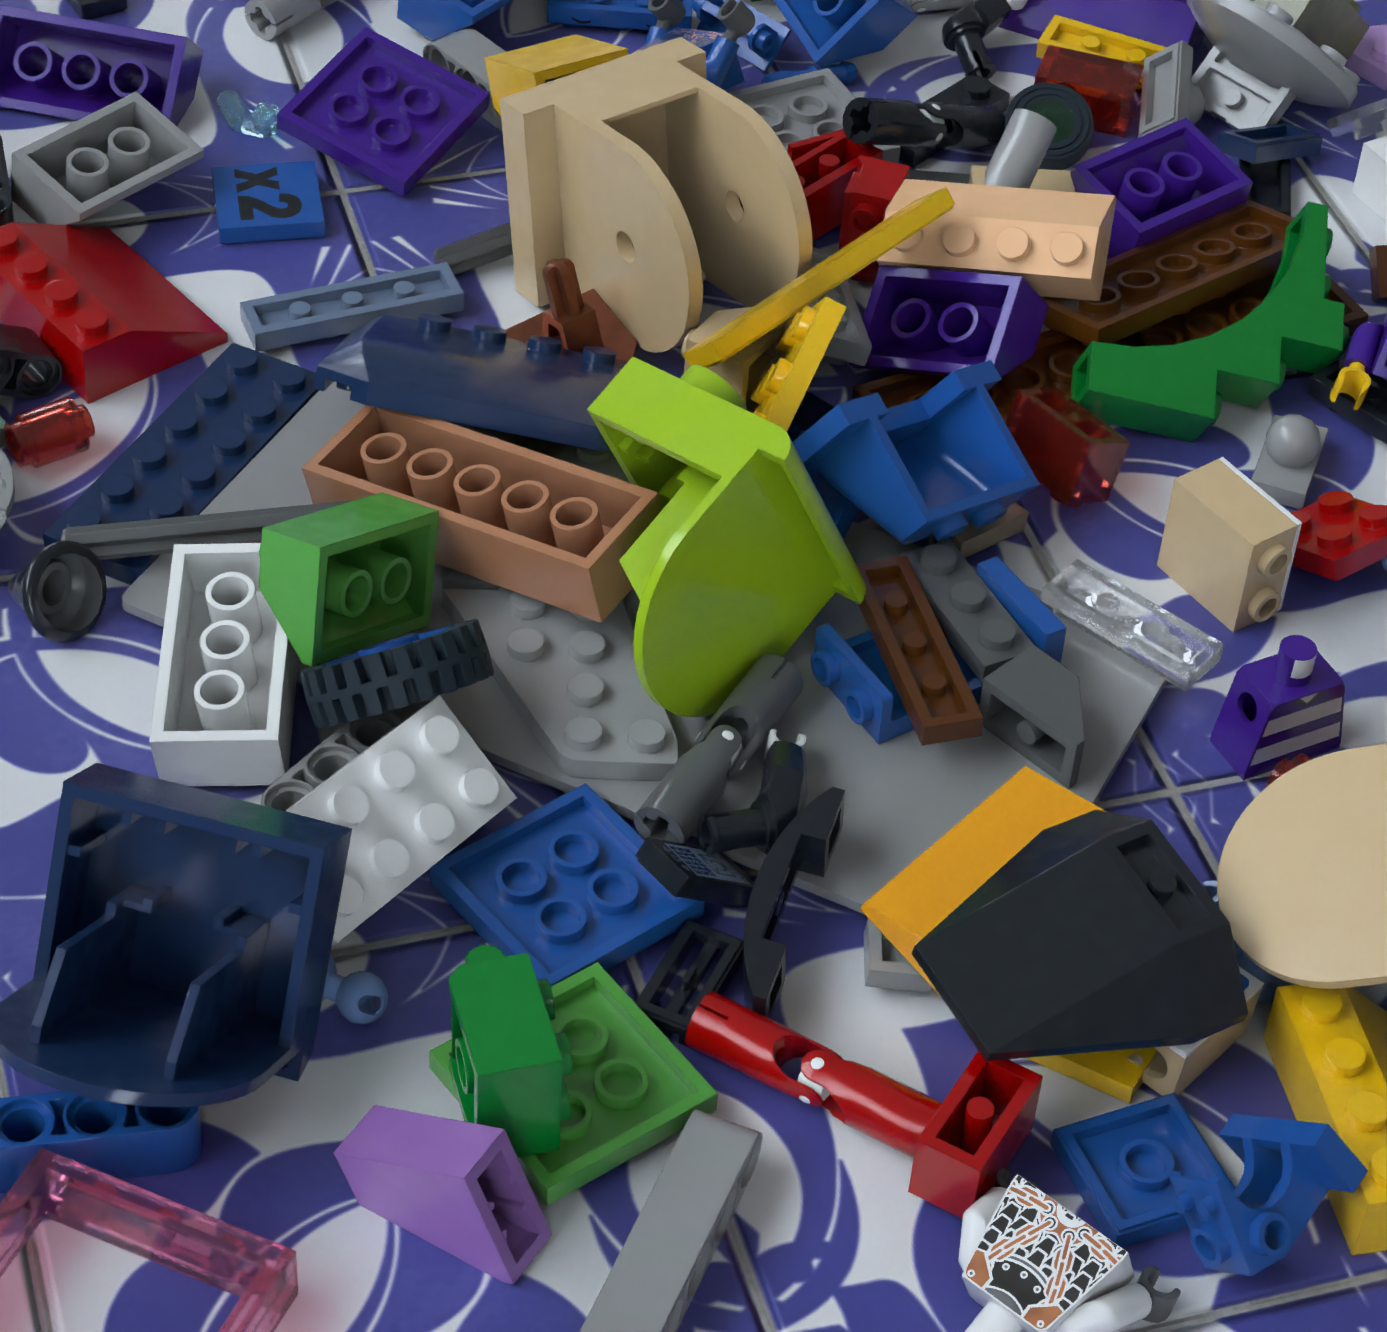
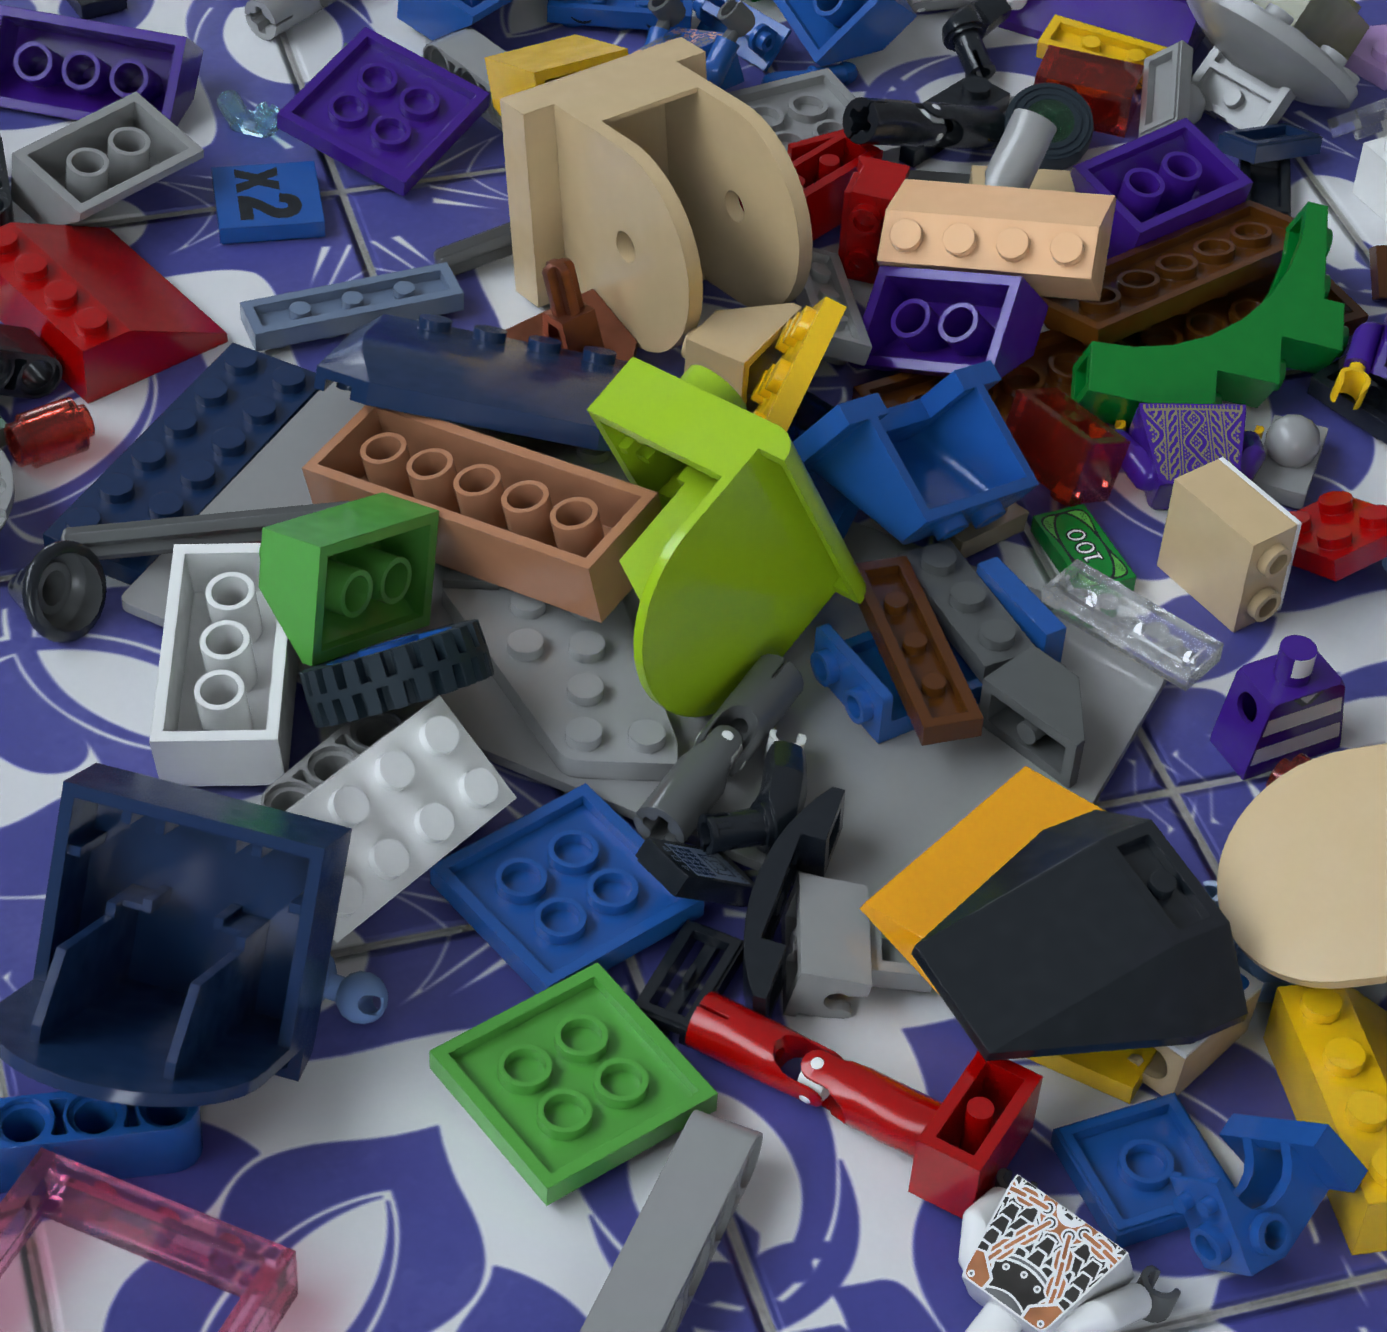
medium lavender slope [333,1105,552,1285] -> none
green hinge [449,943,573,1158] -> none
yellow tile [683,187,955,368] -> none
none -> light grey hinge [781,873,873,1019]
none -> green tile [1030,504,1137,604]
none -> dark purple torso [1092,403,1266,510]

